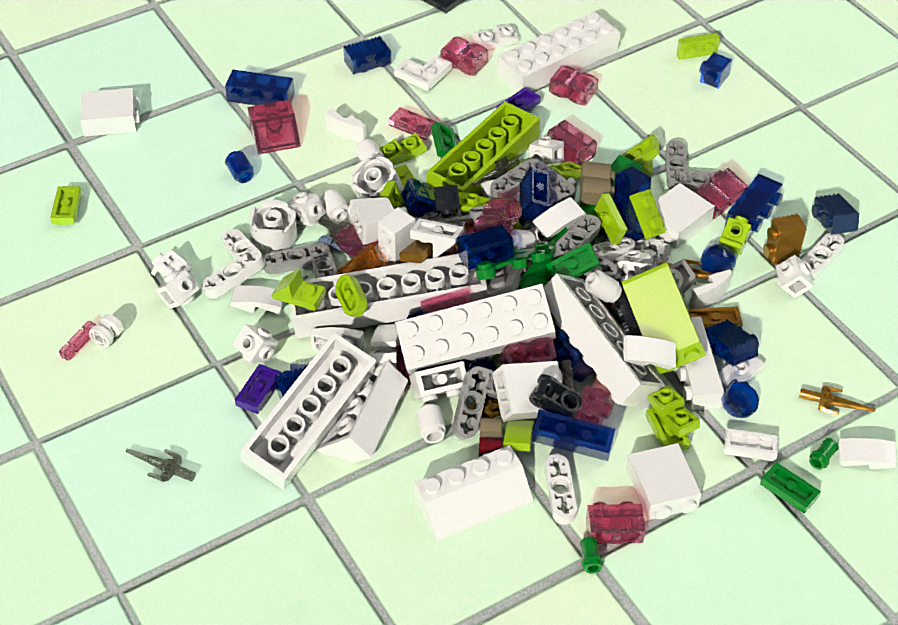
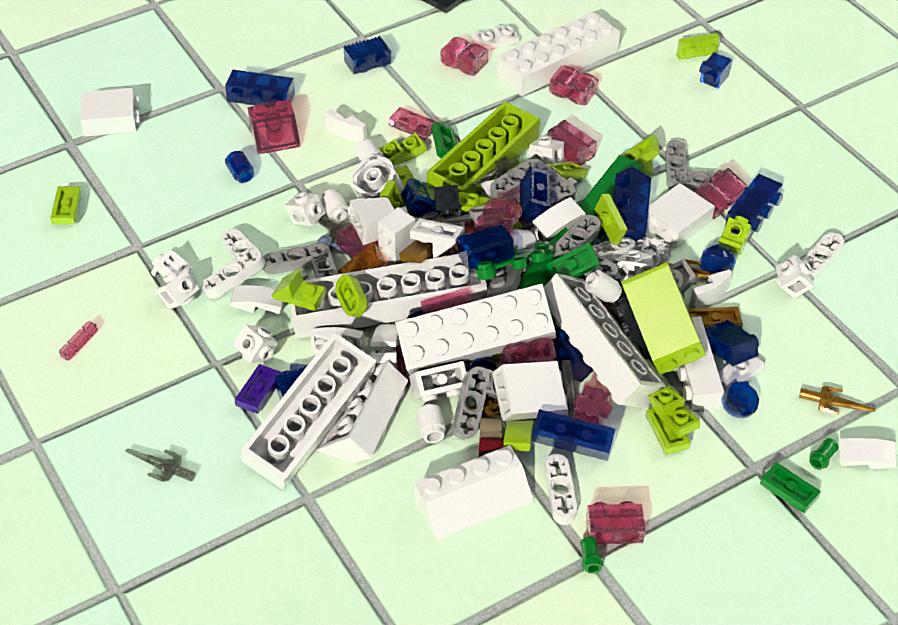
white wheel [89,314,124,348] -> none
white brick [249,200,297,252] -> none
white plate [394,55,452,91] -> none
dark purple plate [496,87,541,112] -> none
black piece [529,374,582,420] -> none
dark tan brick [580,160,615,205] -> none
white slope [623,335,676,370] -> none
white brick [626,443,701,520] -> none
lime plate [629,189,666,239] -> none
white plate [723,428,778,462] -> none
pearl gold brick [763,214,807,265] -> none
dark blue brick [811,193,860,235] -> none

